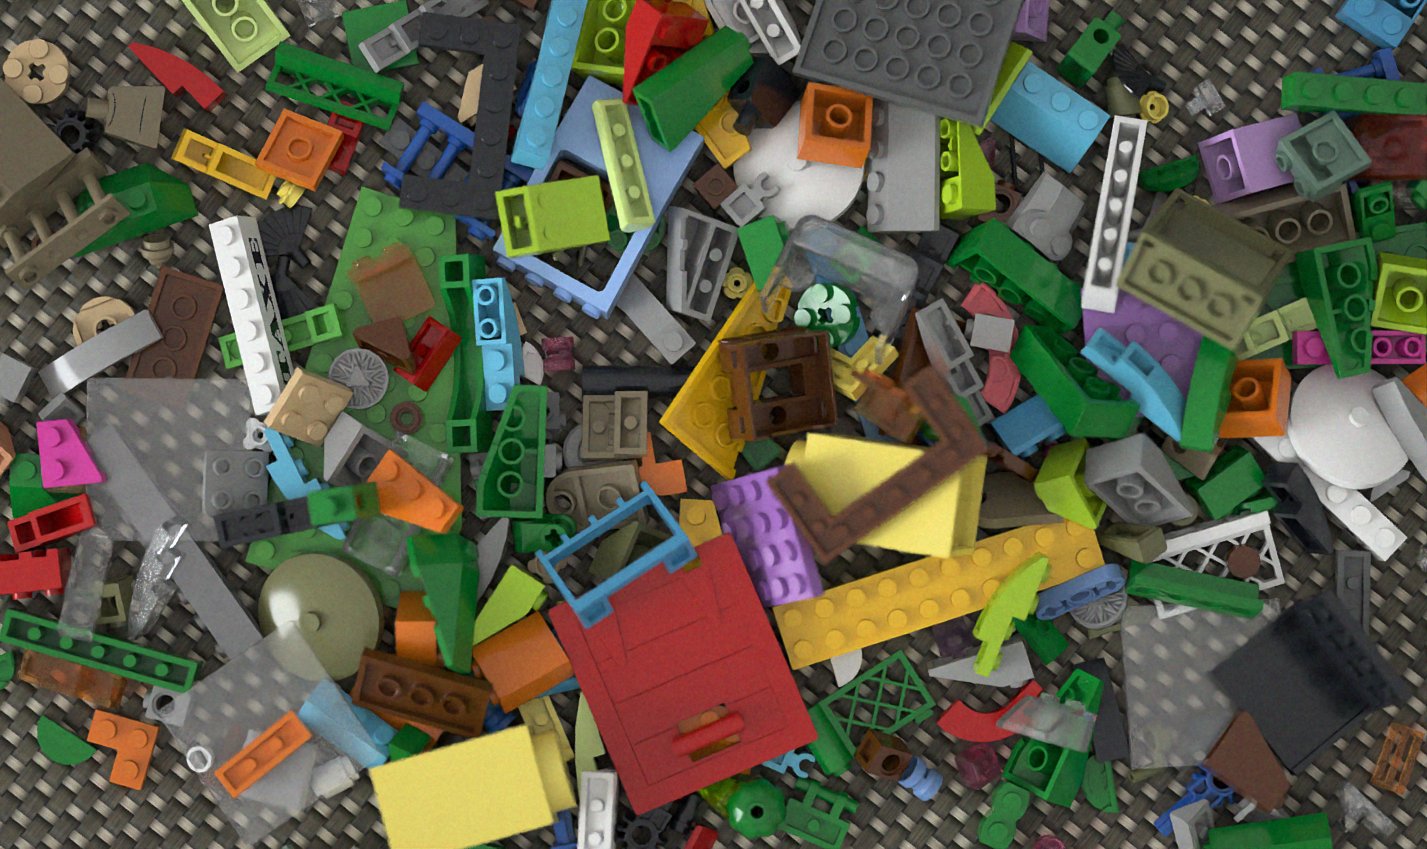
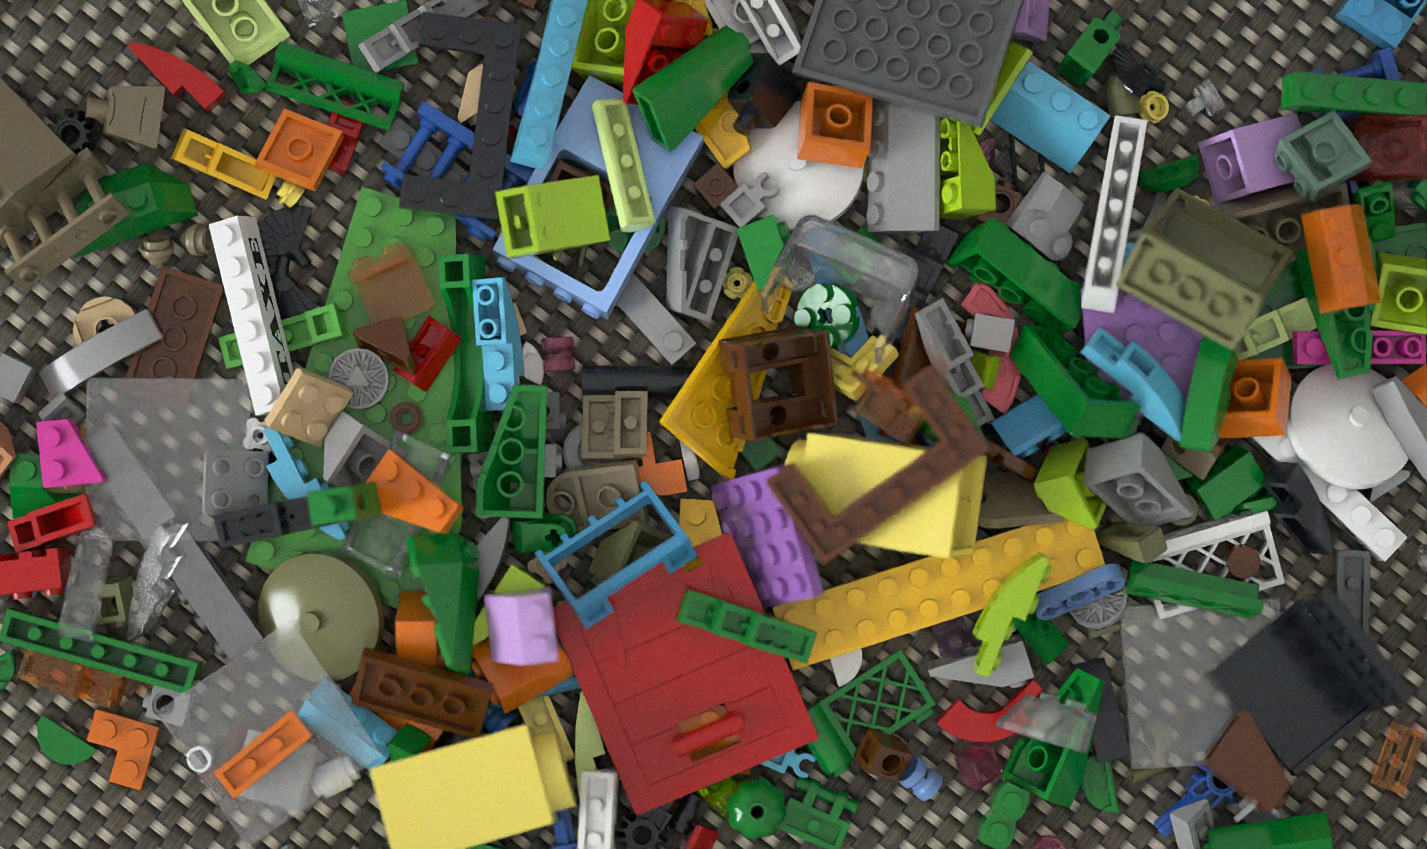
tan plate [3,39,71,105] -> none
clear slope [1338,779,1397,836] -> none
none -> dark tan plate [180,223,214,256]
none -> green tile [227,61,267,94]
none -> lavender slope [484,587,559,665]
none -> green slope [675,588,818,664]
none -> white tile [679,440,700,481]
none -> lime tile [969,350,1002,390]
none -> orange slope [1301,204,1381,314]

